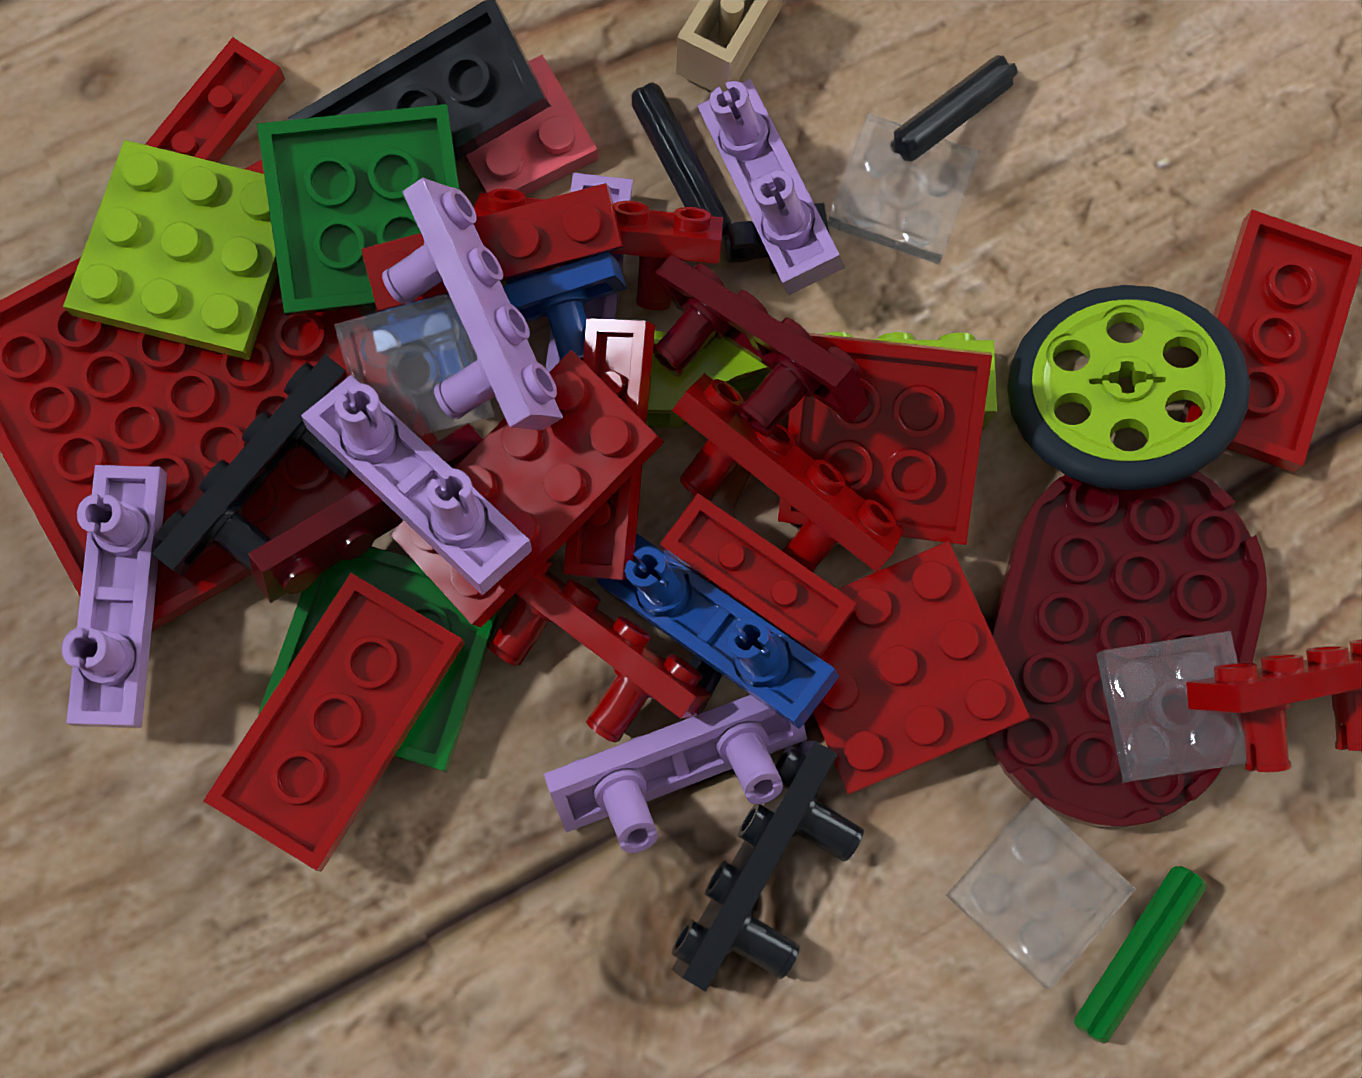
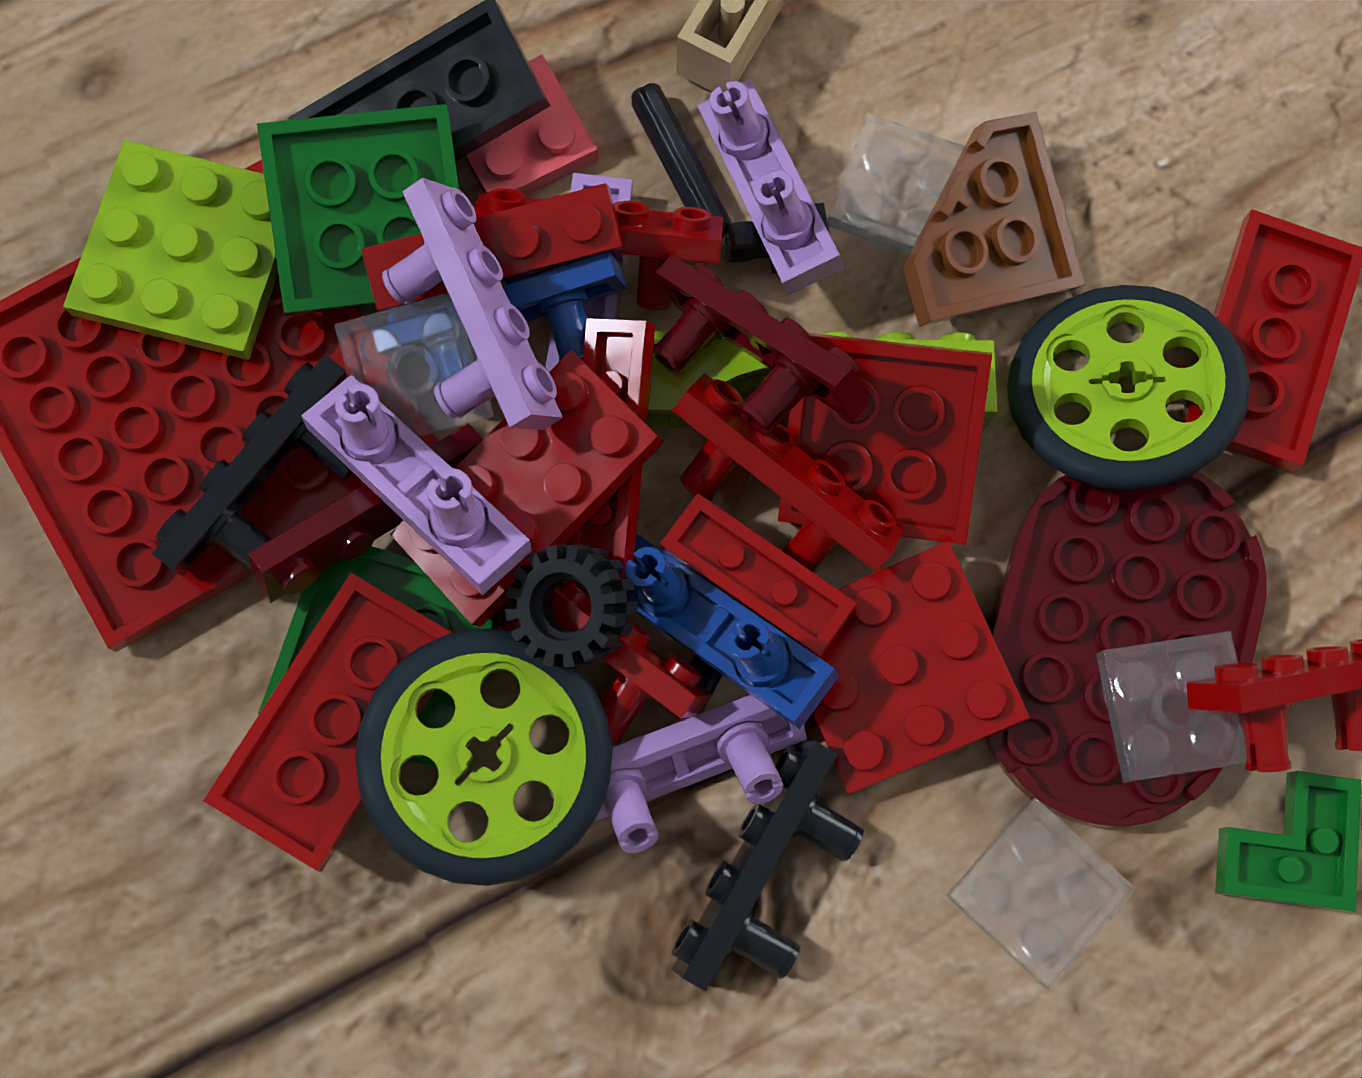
lavender plate [62,465,167,728] -> none
red plate [145,37,285,163] -> none
black axle [890,55,1018,162] -> none
green axle [1074,866,1206,1044] -> none
none -> wedge [355,628,613,886]
none -> black tyre [505,544,637,668]
none -> dark orange plate [903,112,1085,327]
none -> green plate [1215,771,1361,912]

